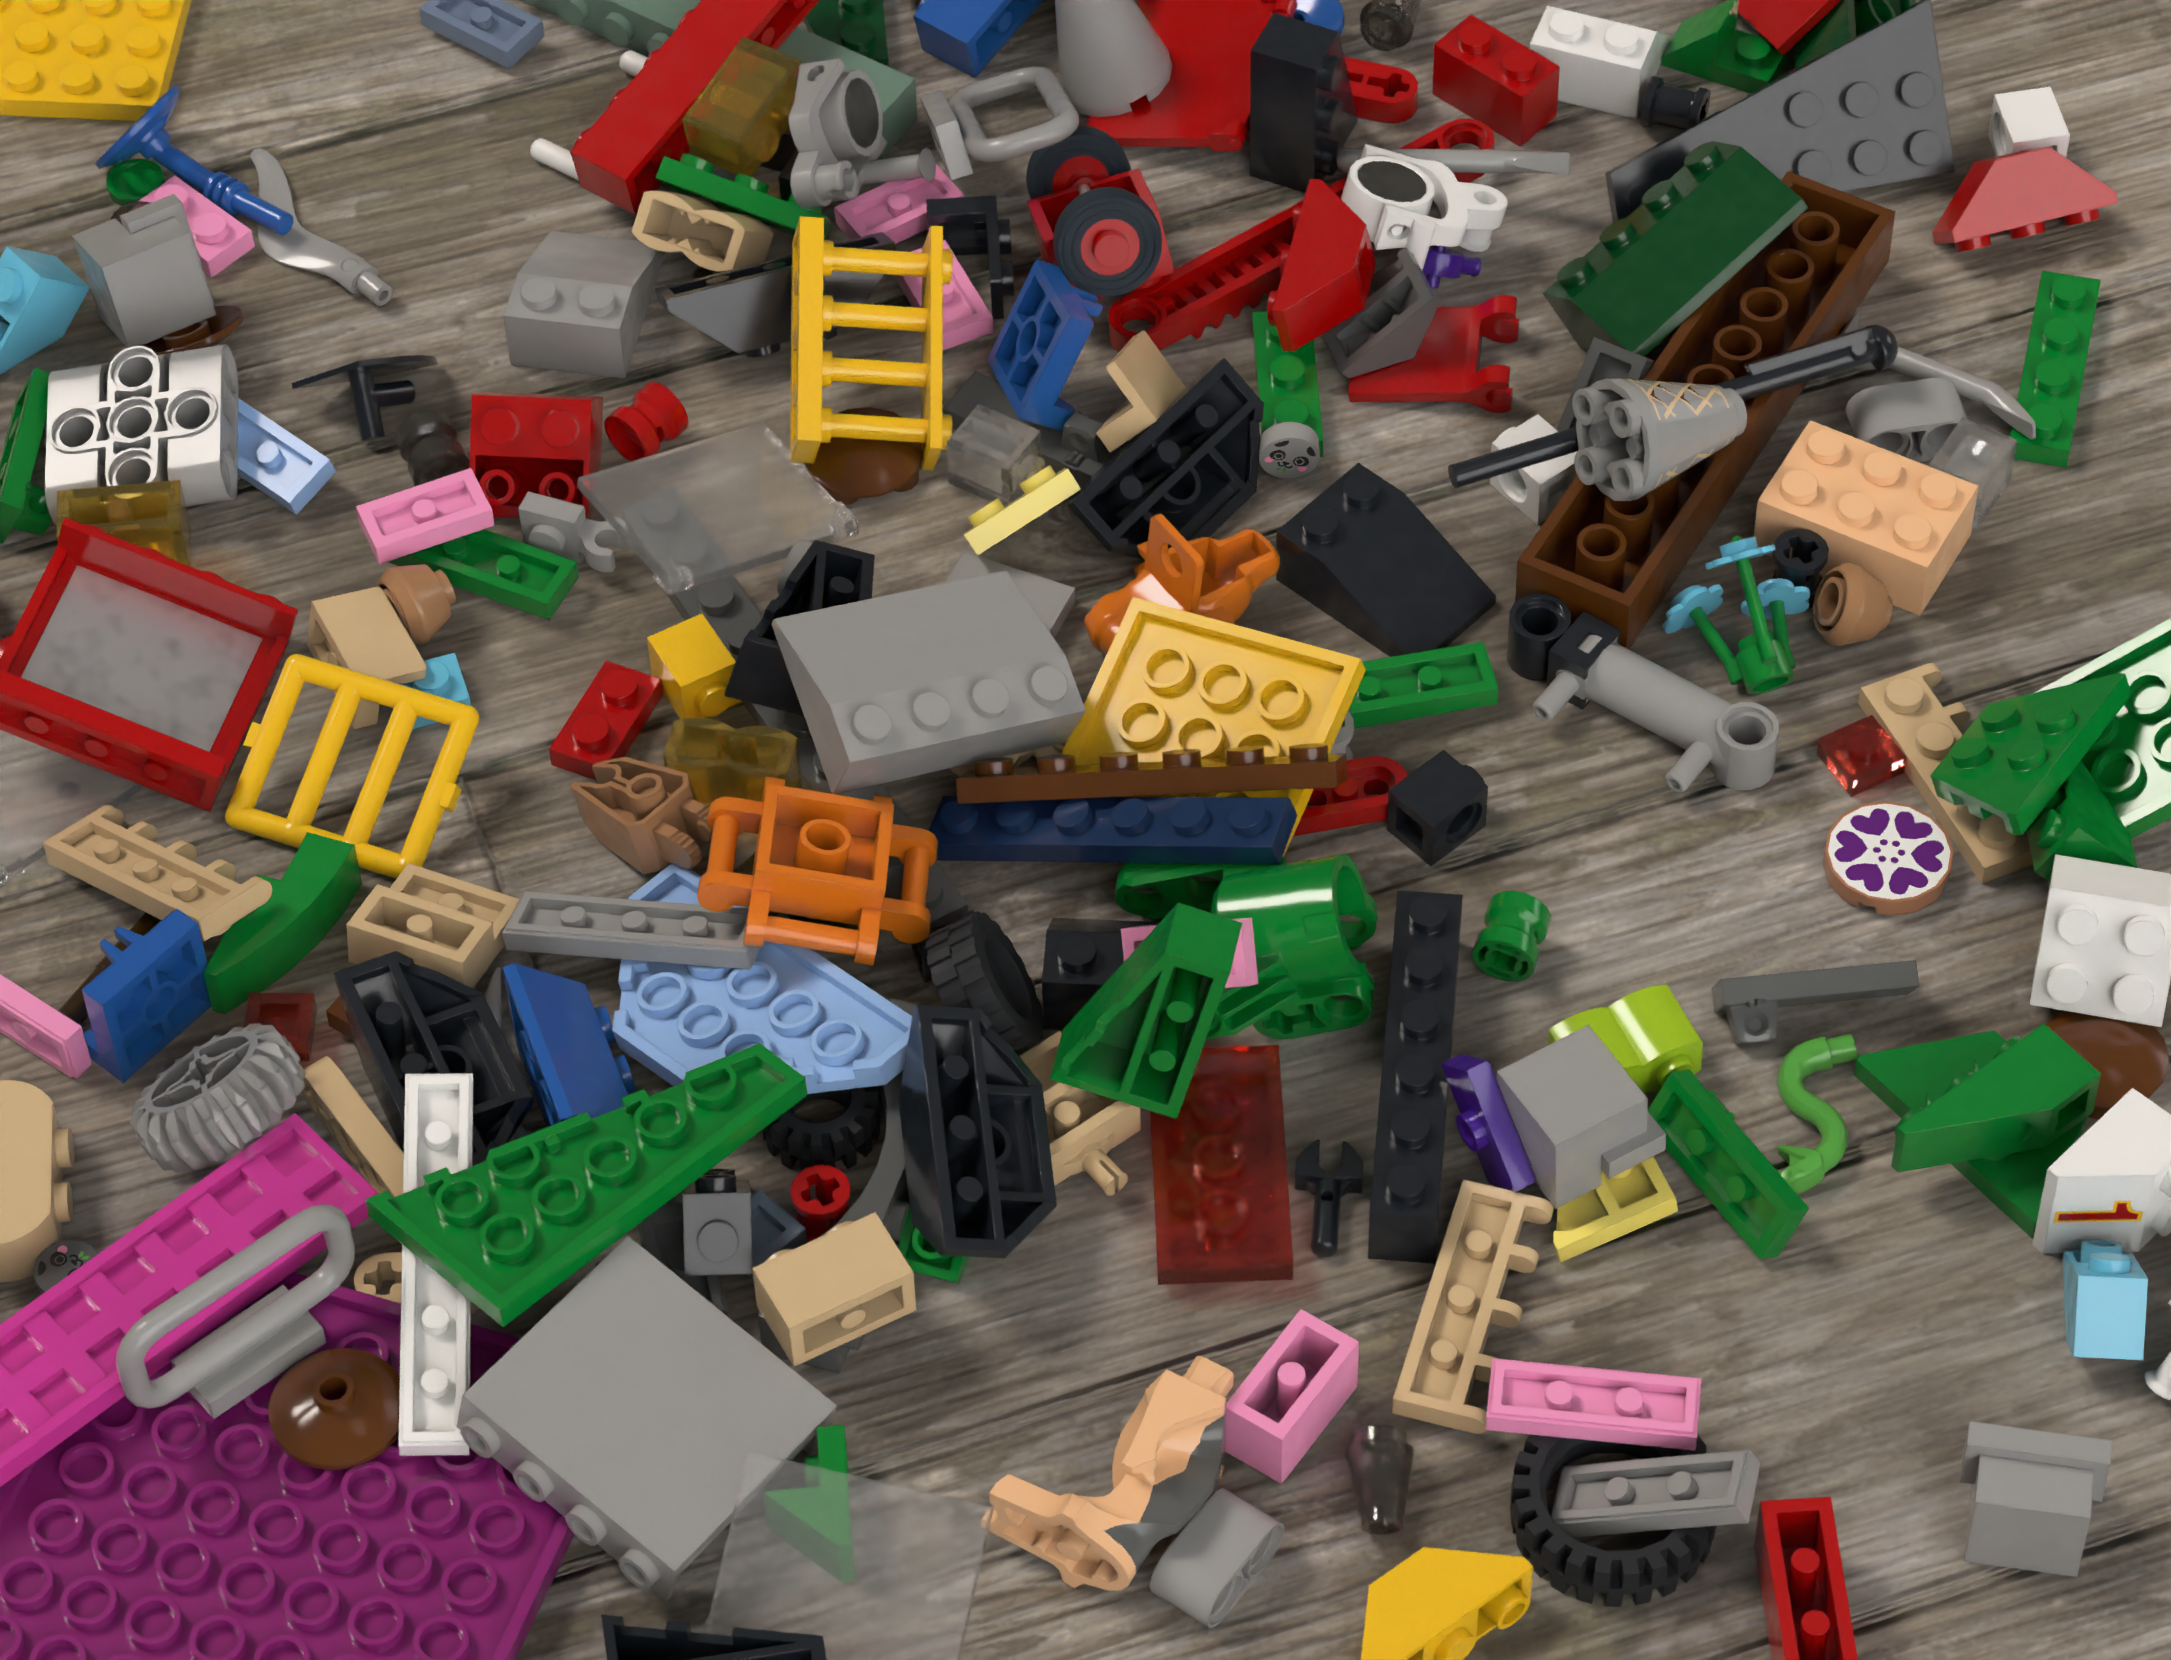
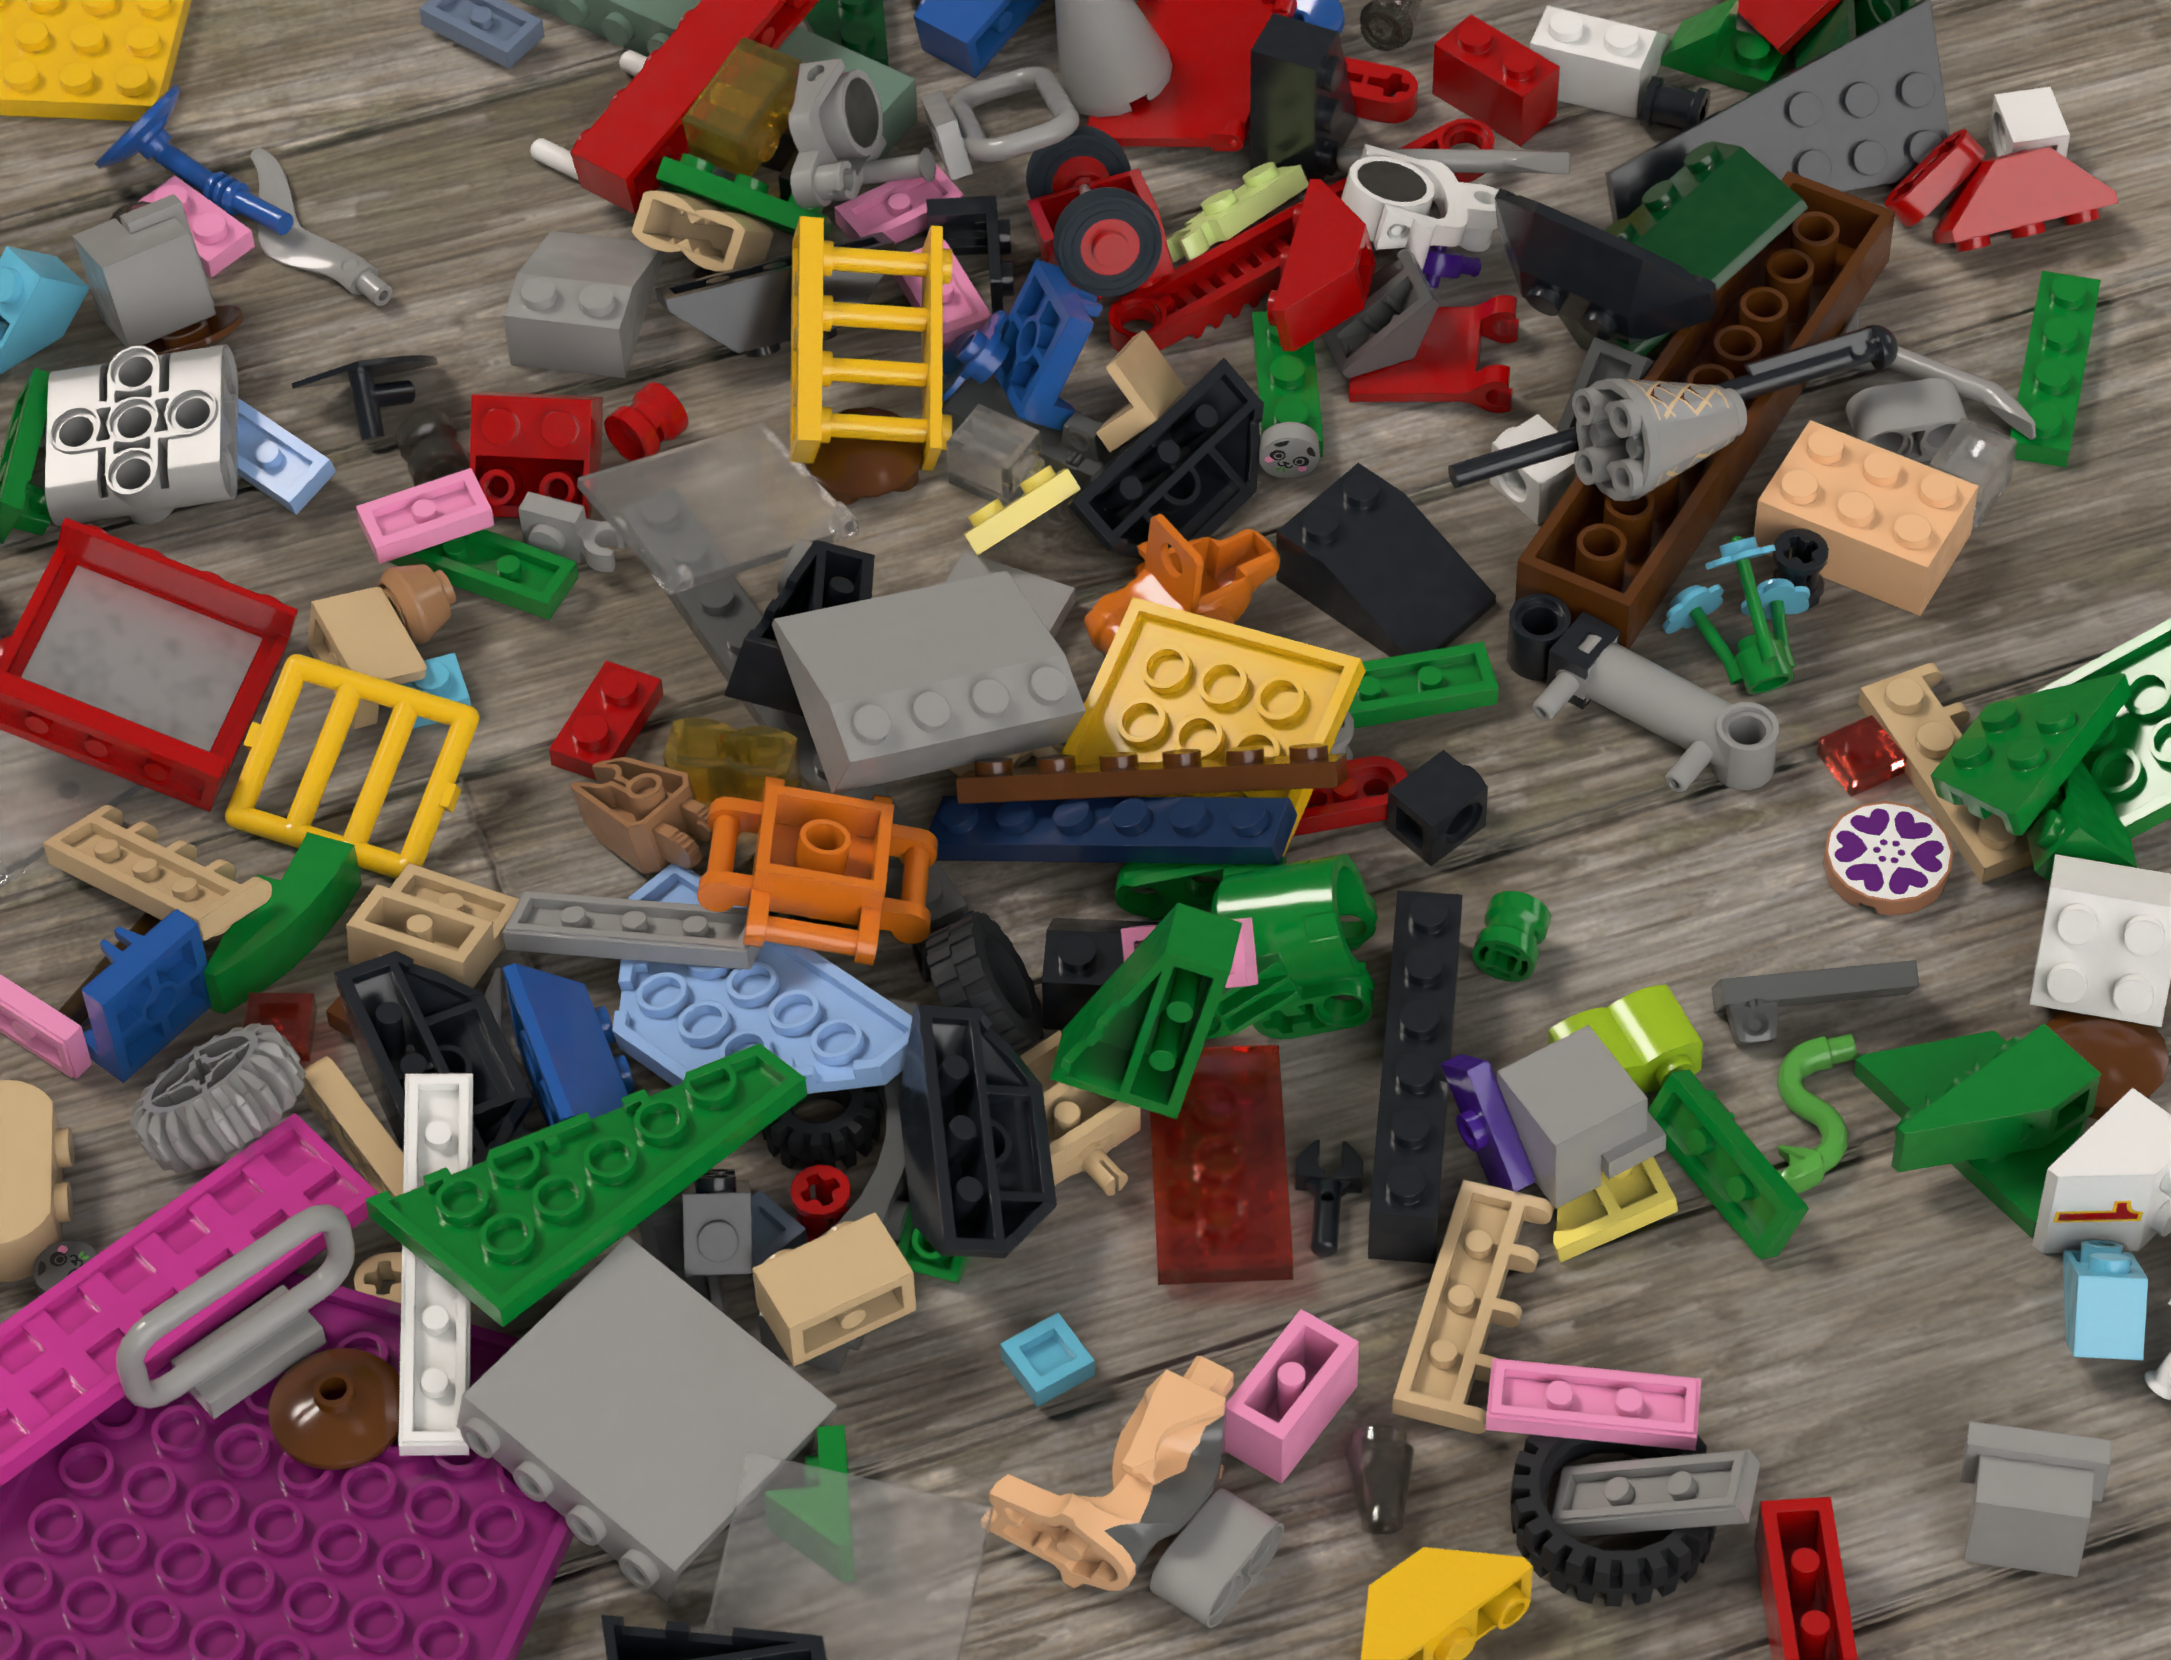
clear yellow brick [57,480,191,567] -> none
green piece [106,158,165,207] -> none
yellow brick [647,613,741,727] -> none
medium nougat cone [1813,562,1893,646] -> none
none -> blue plate [942,310,1010,403]
none -> medium azure plate [1000,1313,1095,1407]
none -> yellowish green plate [1166,162,1309,263]
none -> black wedge [1494,188,1717,345]
none -> red beam [1884,129,1986,227]

